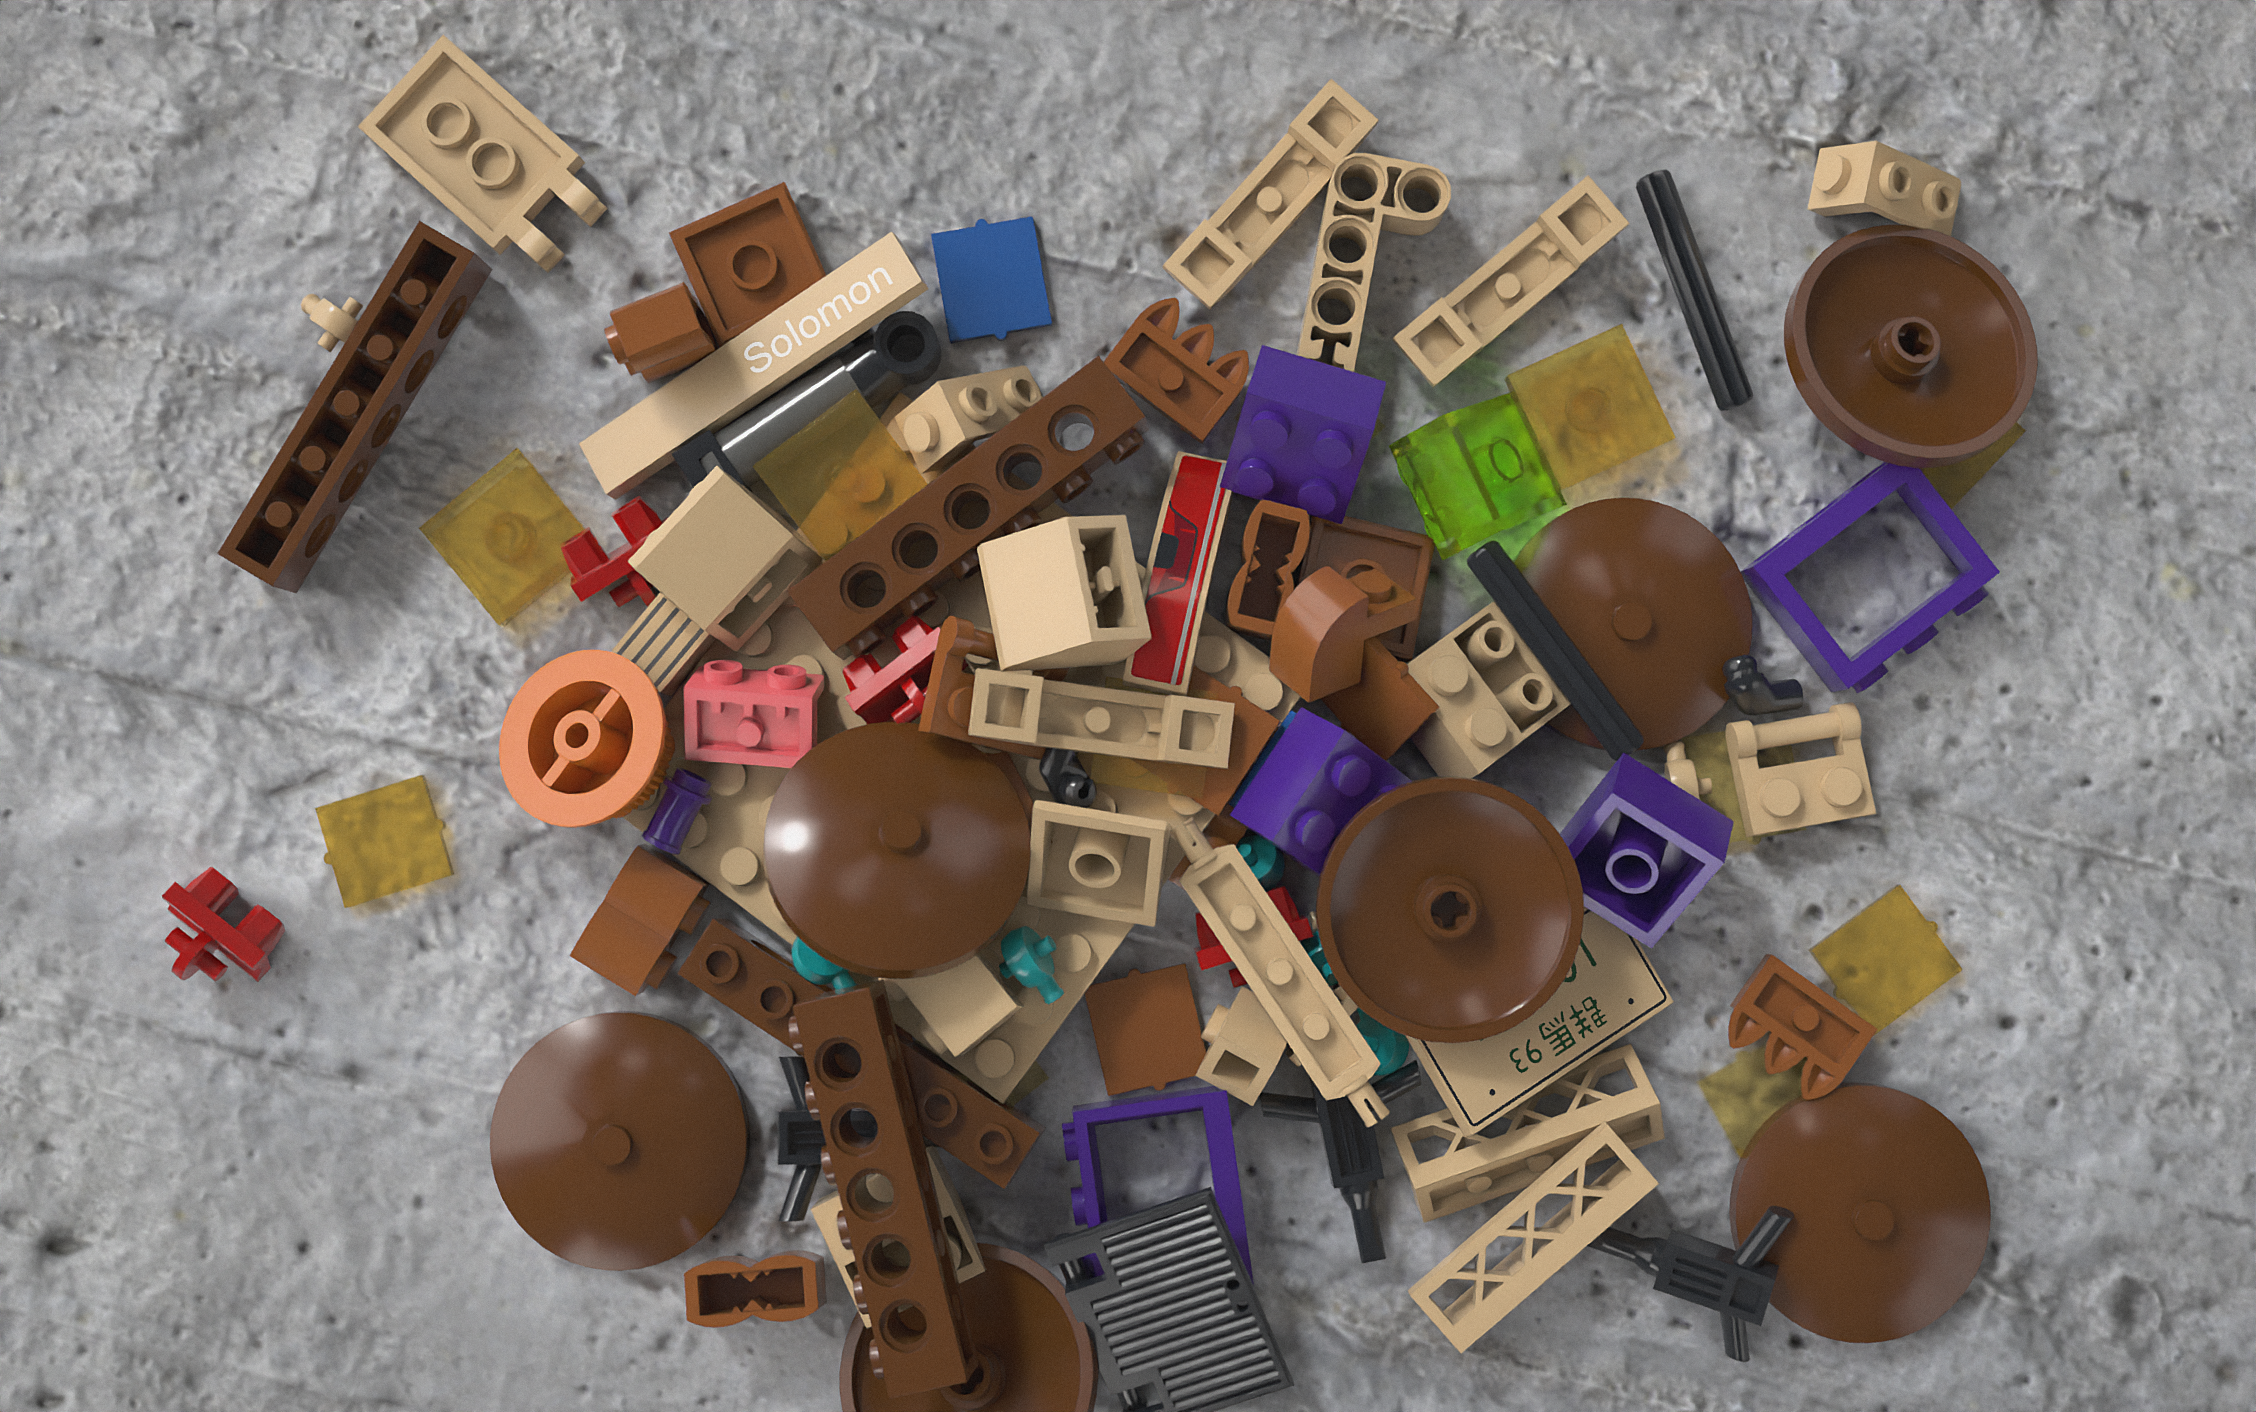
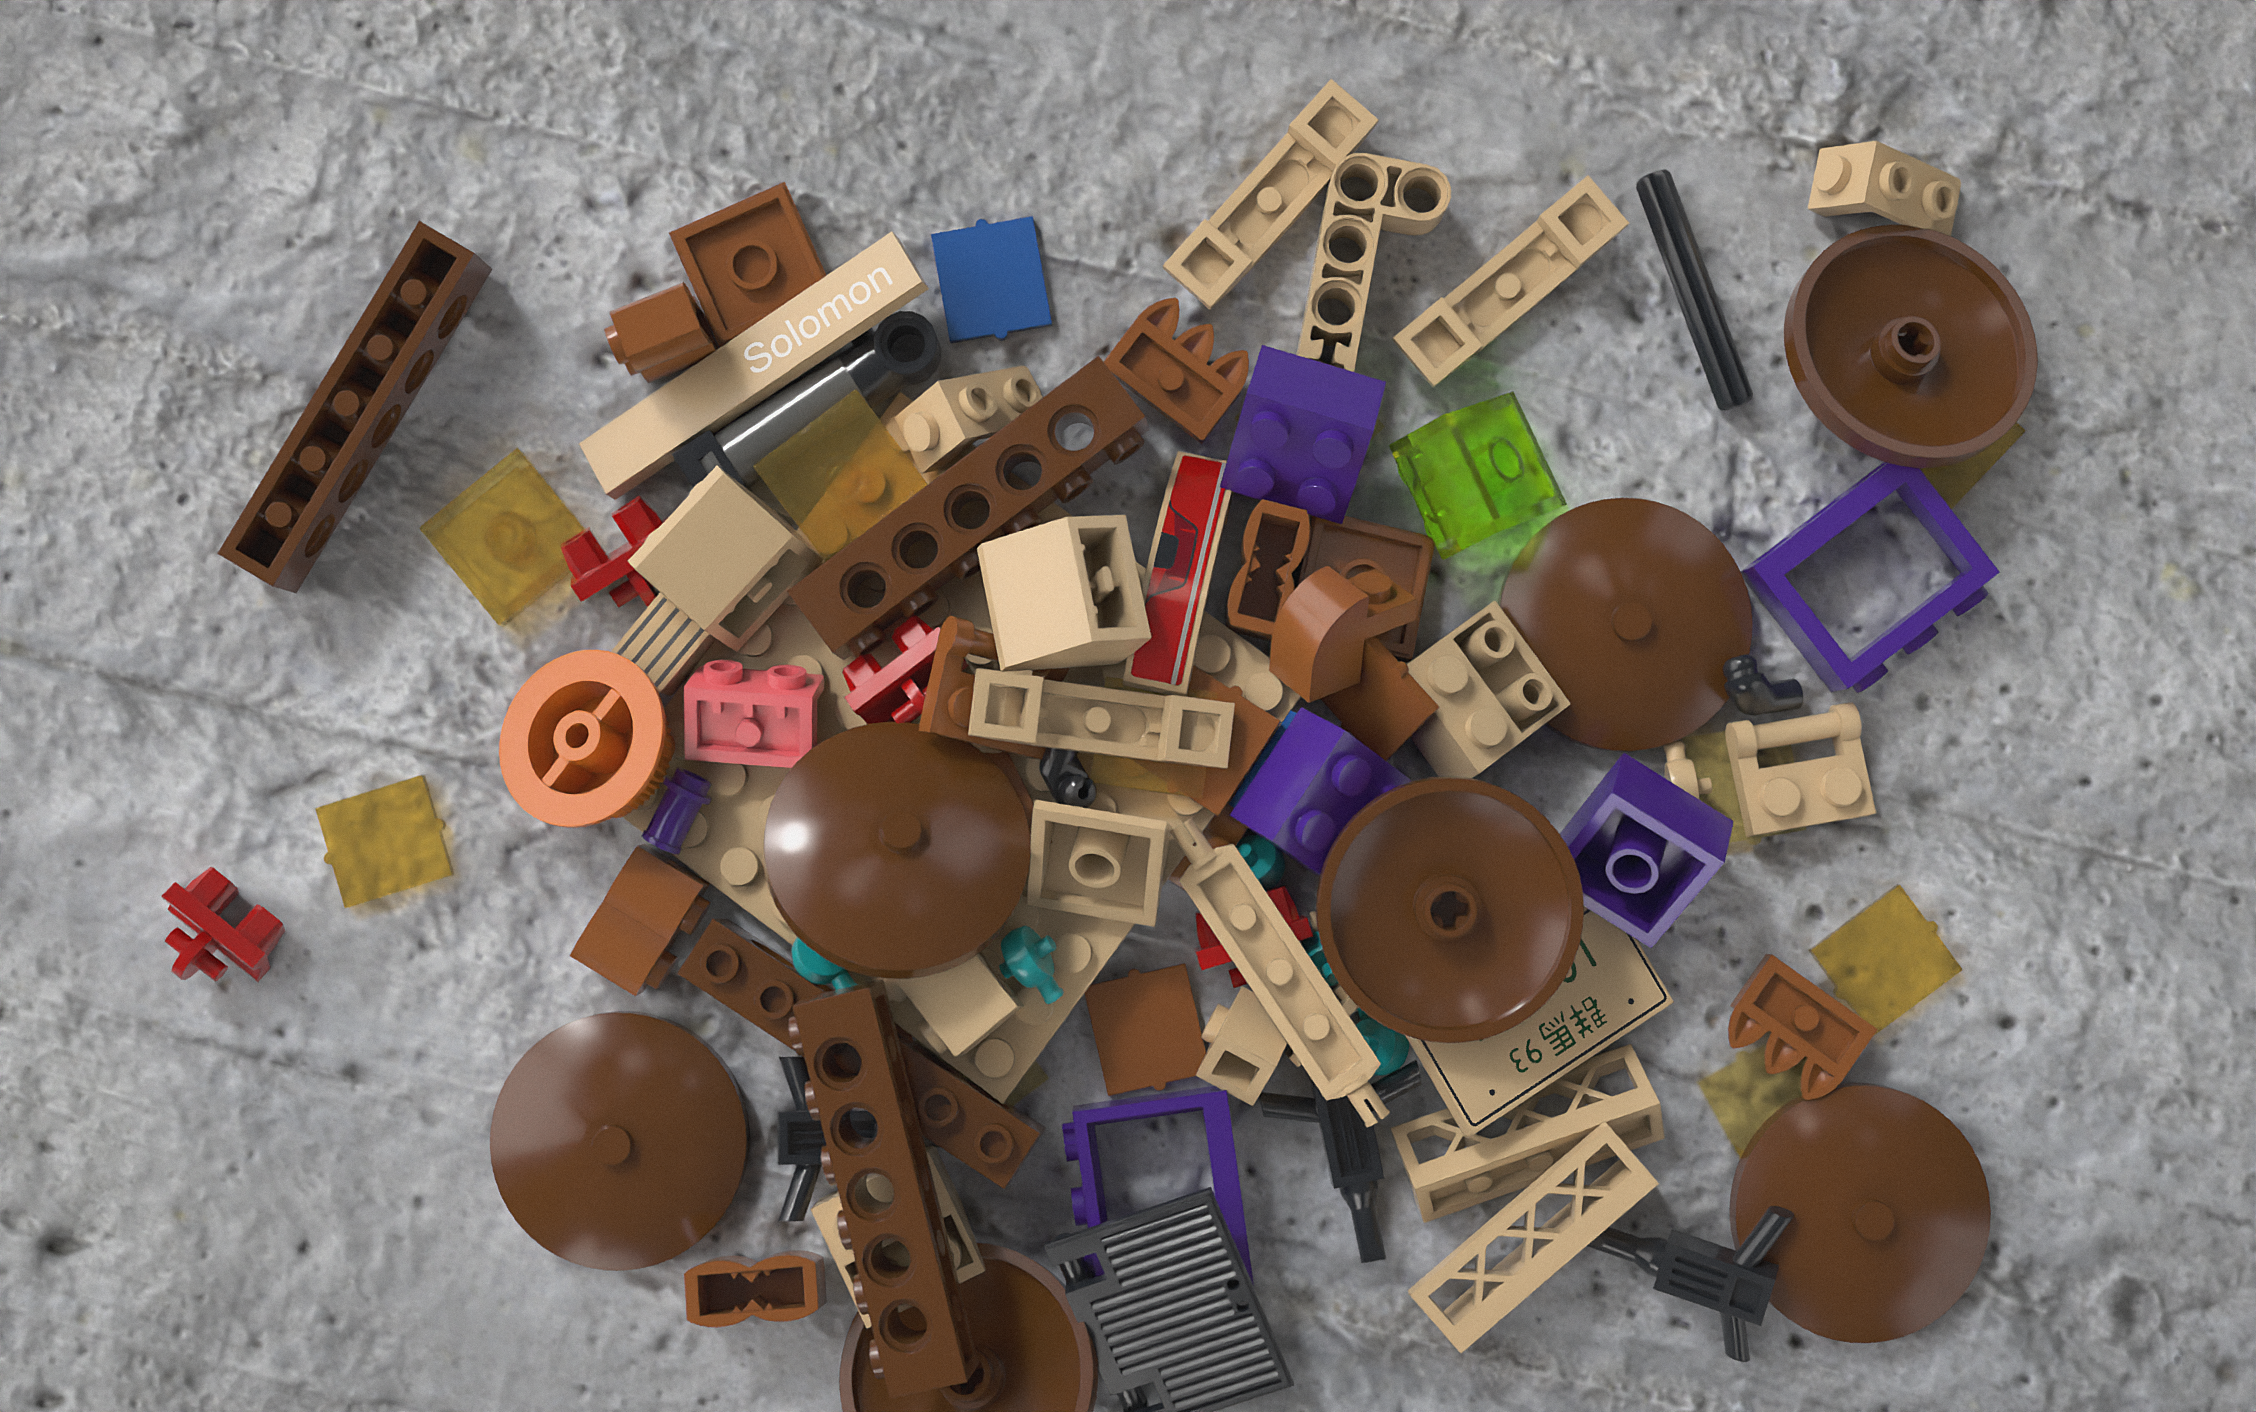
tan piece [301,294,363,352] -> none
tan tile [358,35,607,273] -> none
black axle [1466,540,1644,761] -> none
clear yellow plate [1504,324,1676,493] -> none

